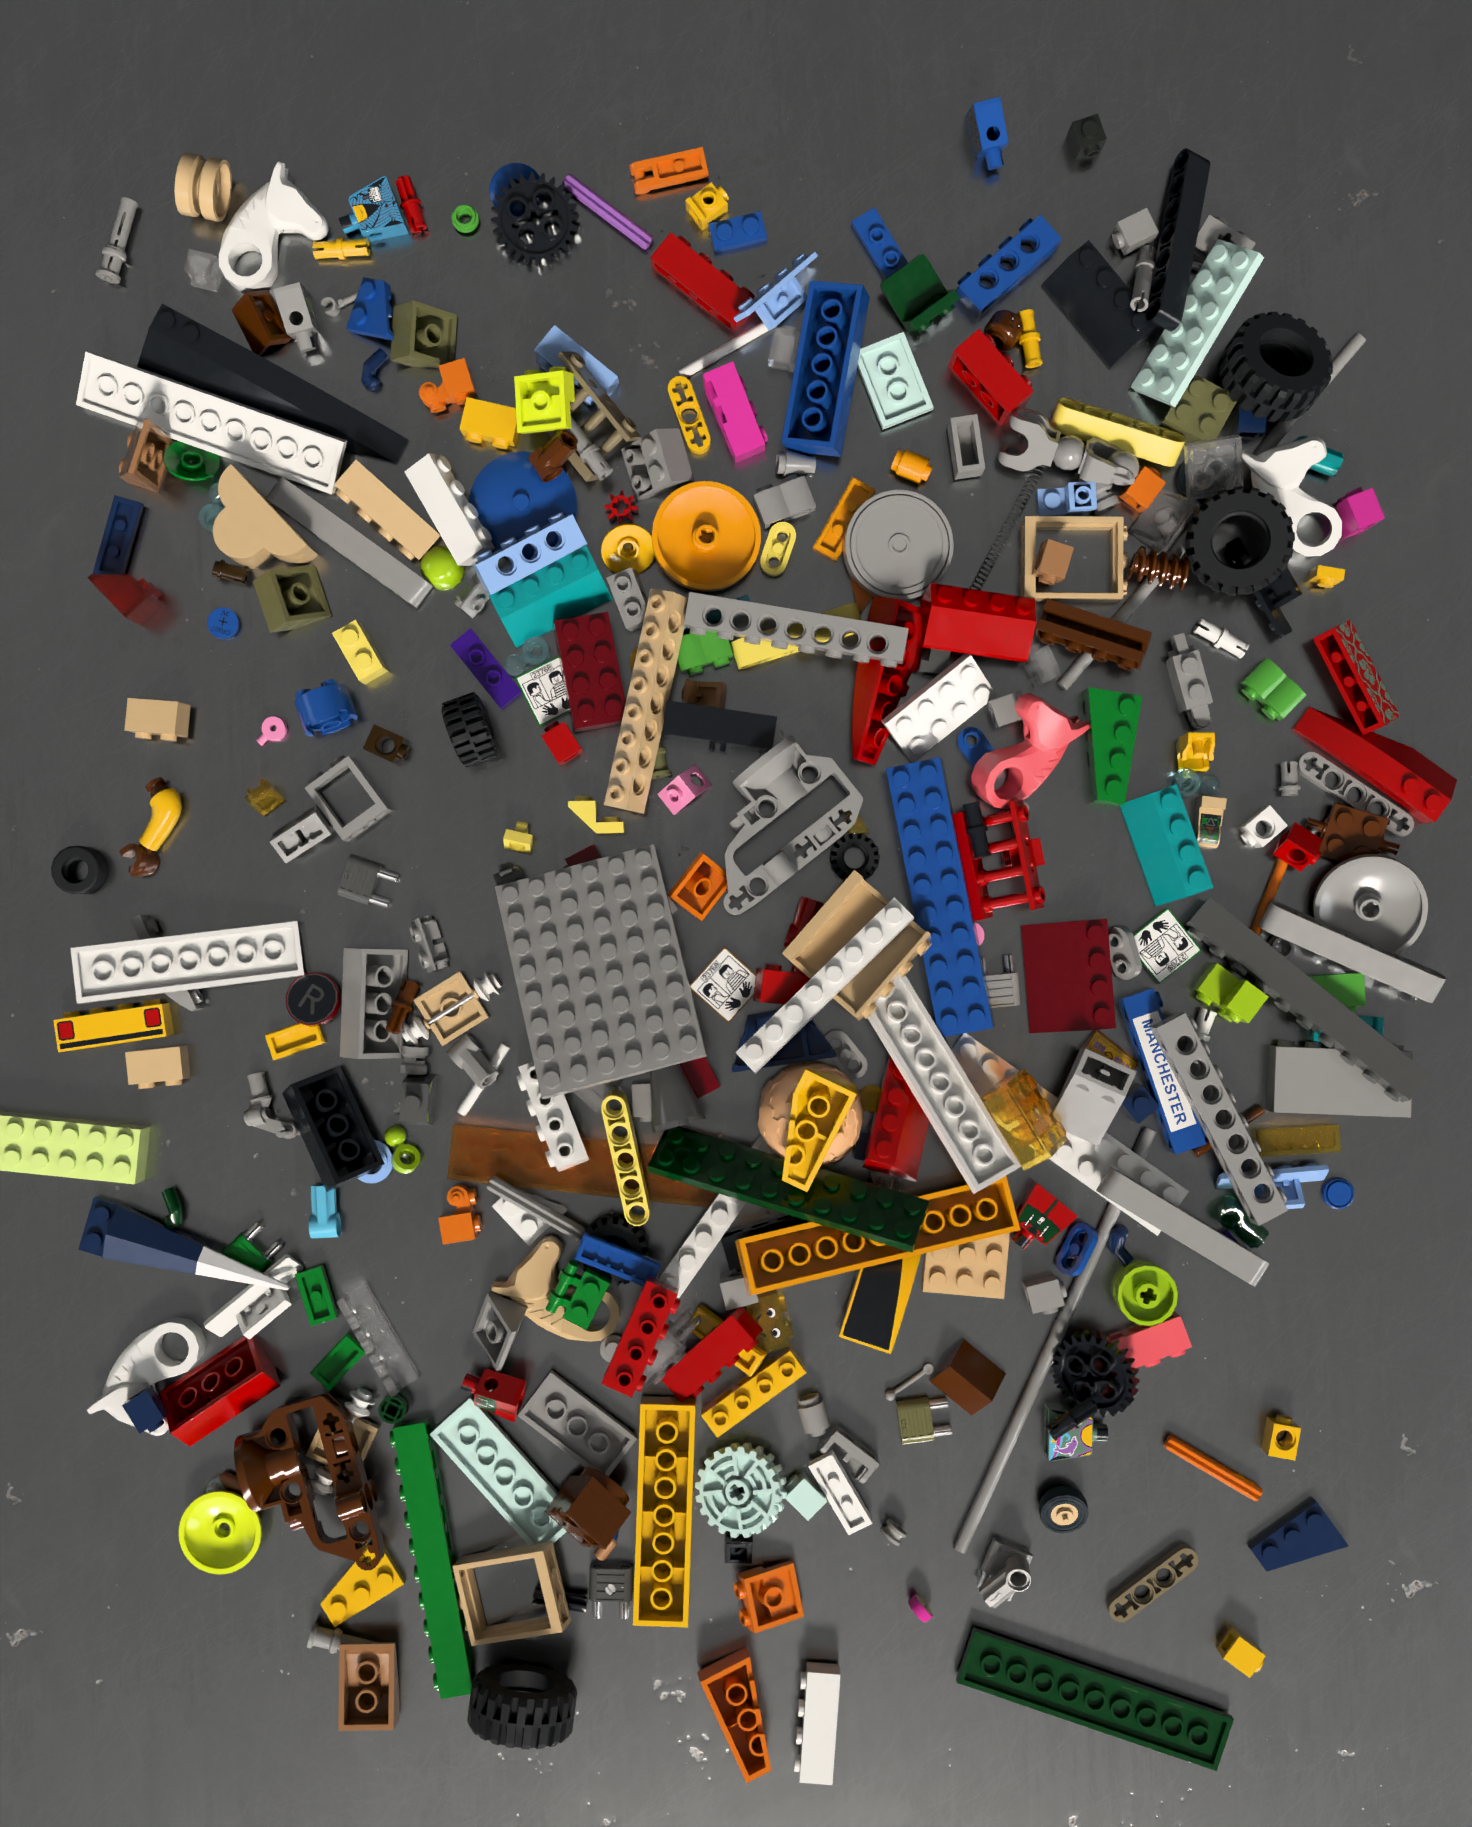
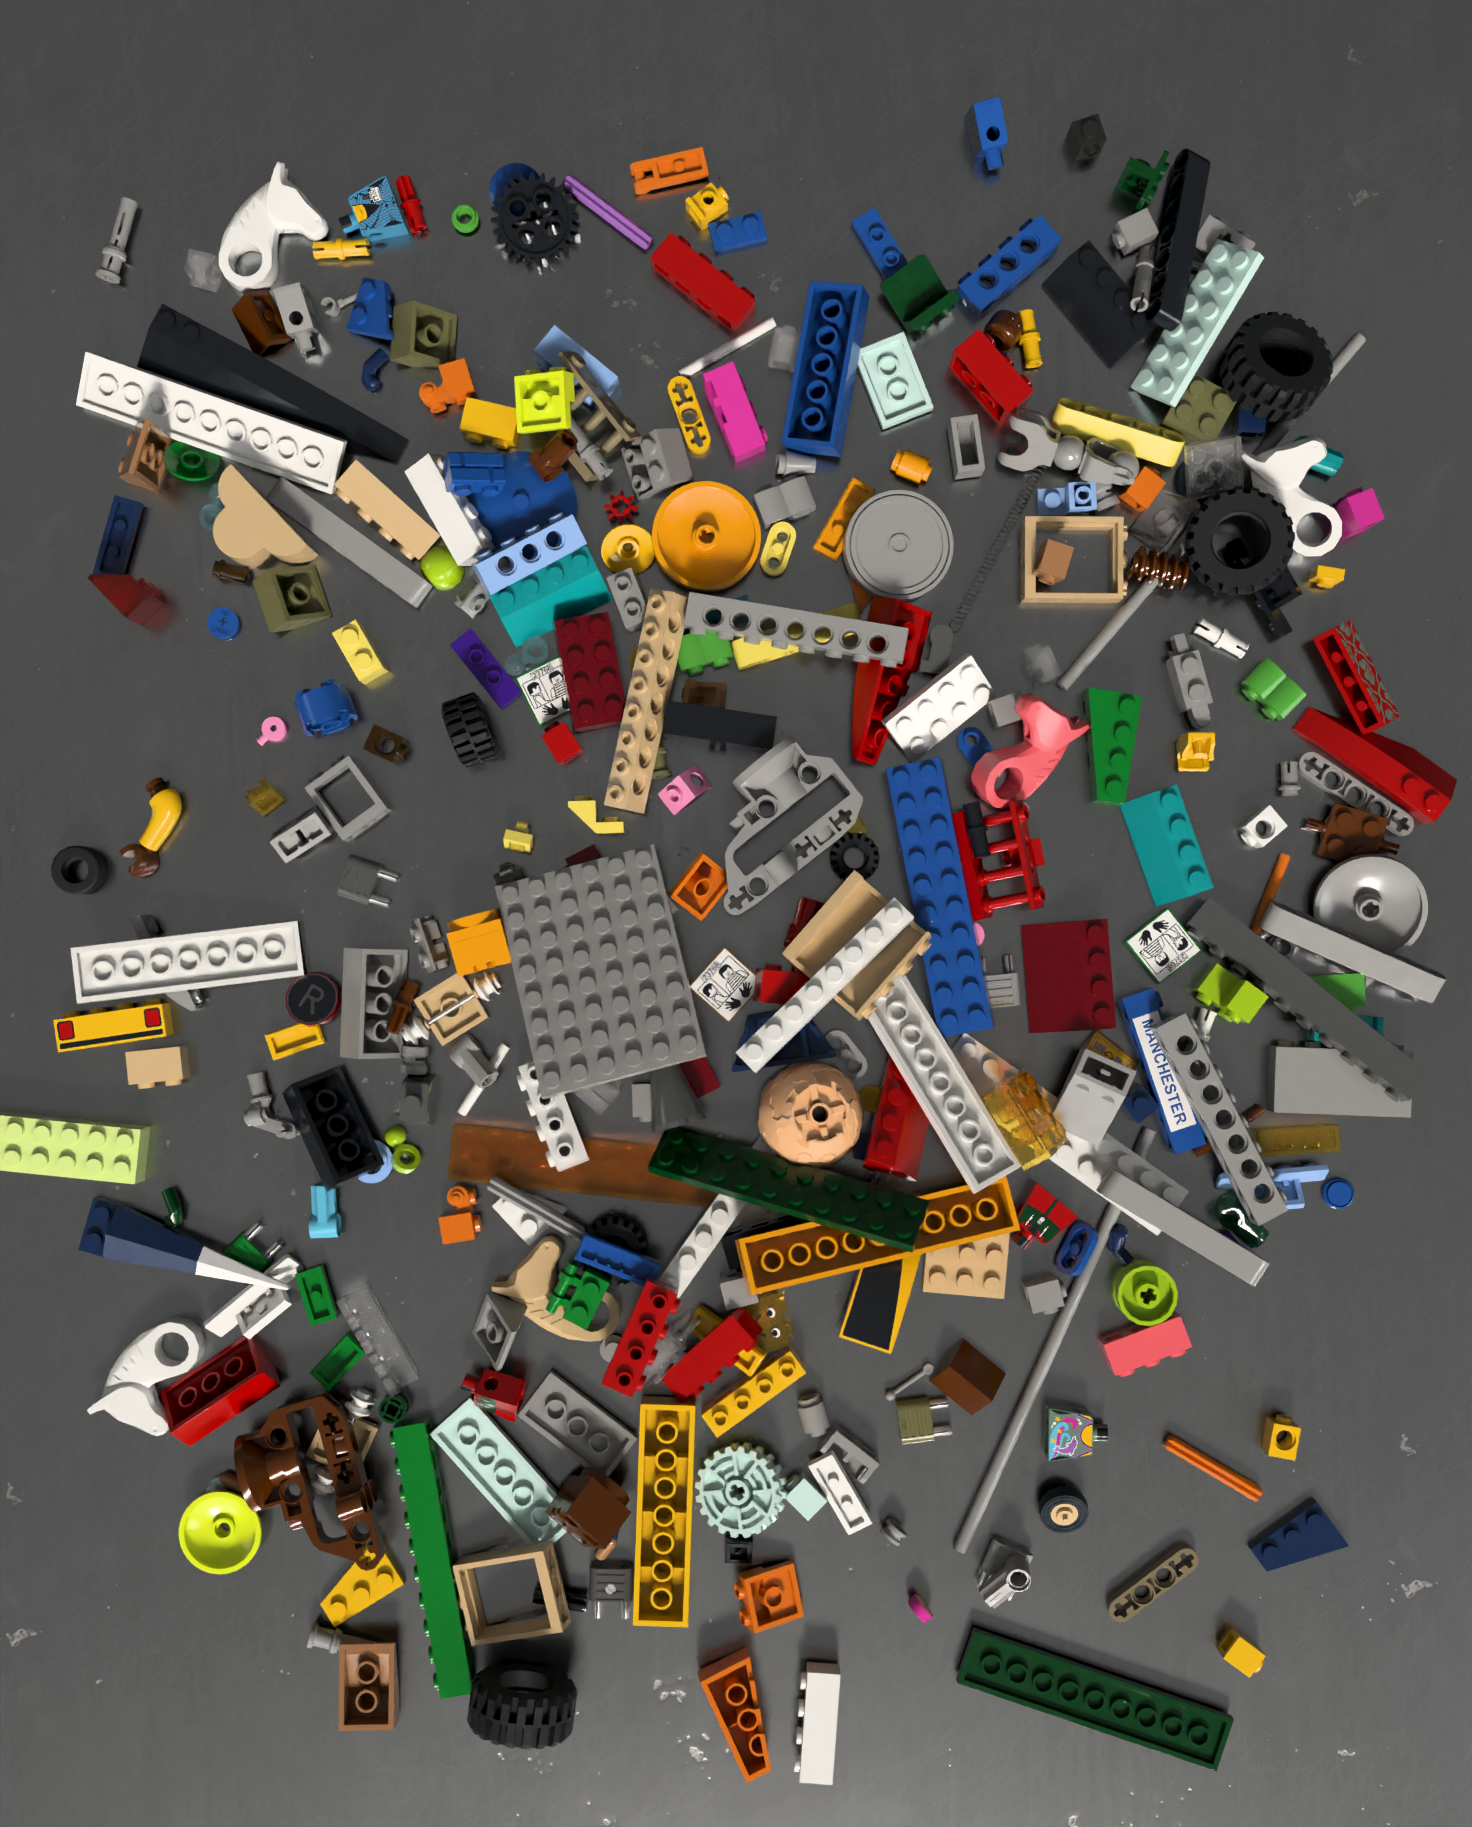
dark blue brick [122,1385,169,1434] -> none
tan brick [124,698,191,742] -> none
tan wheel [174,152,232,222] -> none
light yellow beam [601,1090,651,1226] -> none
light blue bracket [733,251,818,330] -> none
yellow wedge [782,1068,857,1192] -> none
red slope [920,583,1037,662] -> none
reddish brown brick [1036,598,1152,671] -> none
black axle [1045,1397,1099,1441] -> none
black gear [1051,1329,1140,1418] -> none
light grey plate [1108,925,1142,980] -> none
clear light blue plate [1171,768,1220,797] -> none
leg [1193,796,1227,849] -> none
red brick [1273,822,1323,872] -> none
none -> blue brick [442,452,506,497]
none -> light orange piece [447,908,511,976]
none -> dark green bracket [1115,150,1170,215]

